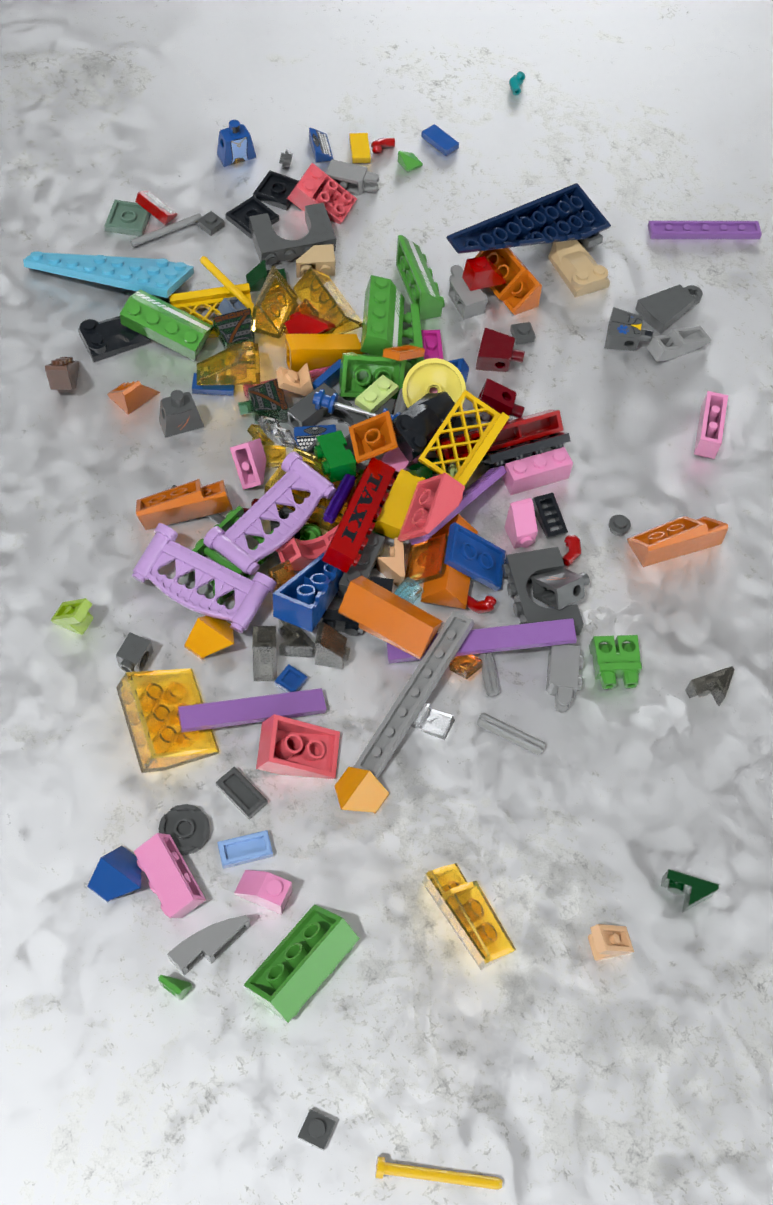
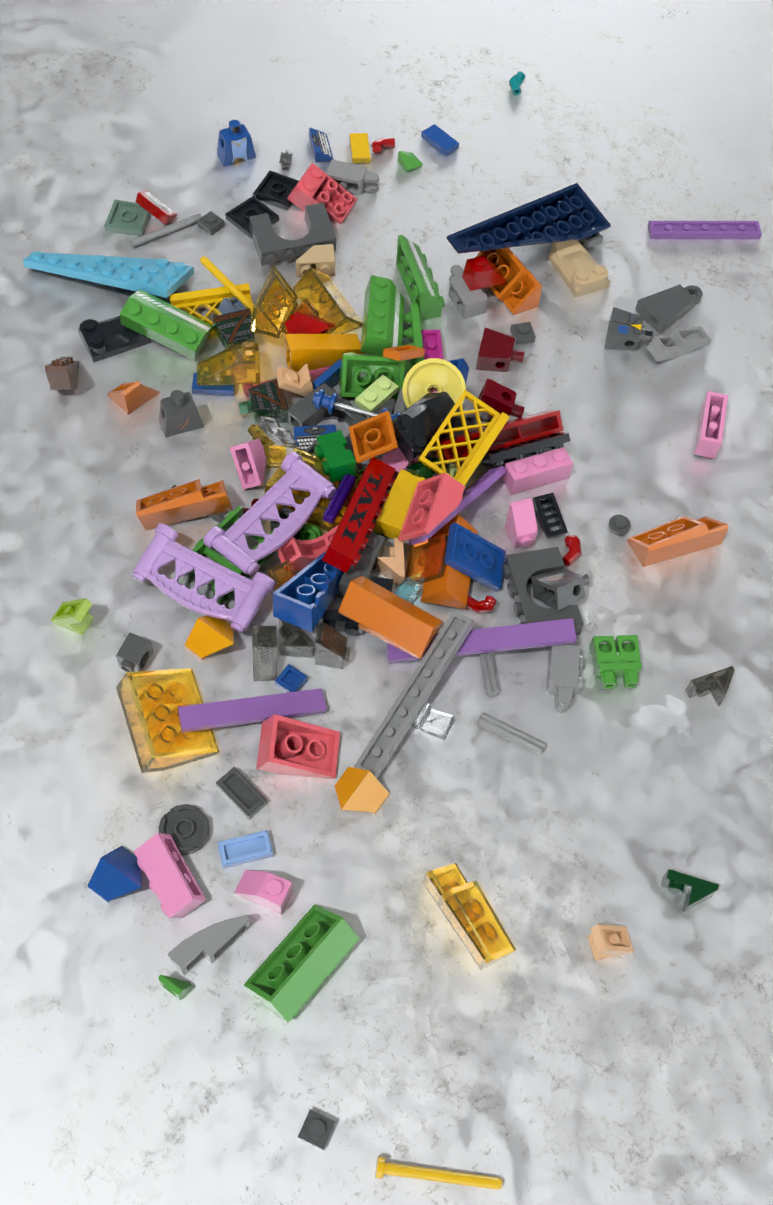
dark green slope [246,260,287,292] -> none
clear orange plate [449,655,483,679] -> none

